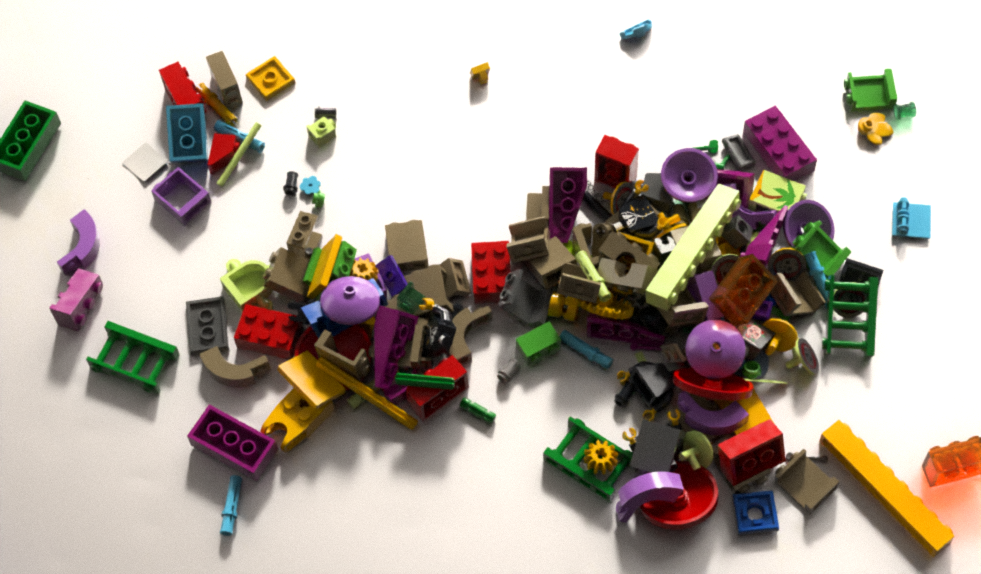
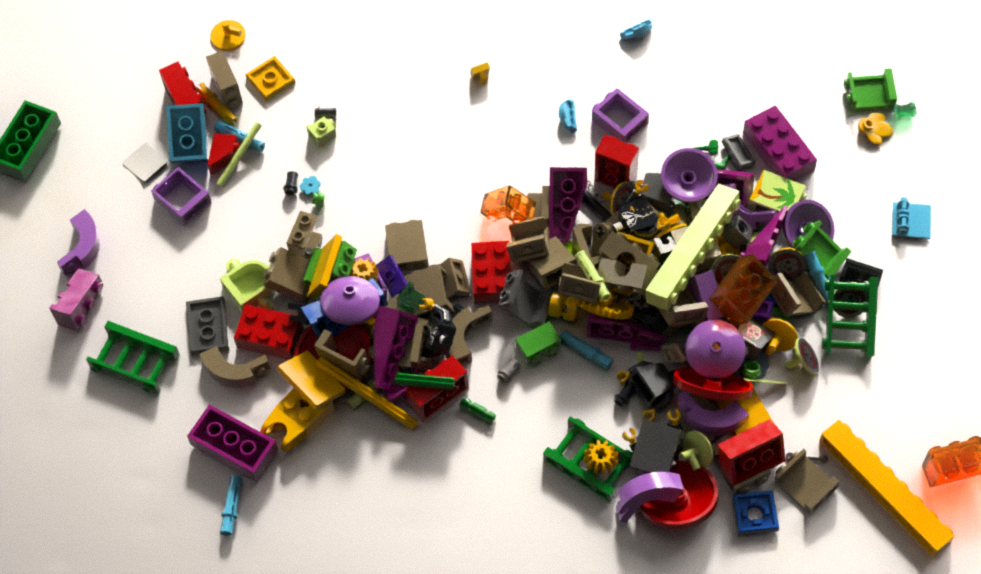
none -> yellow shield [210,20,246,51]
none -> clear orange brick [480,185,536,223]
none -> medium azure plate [558,99,577,134]
none -> medium lavender window [592,88,649,143]

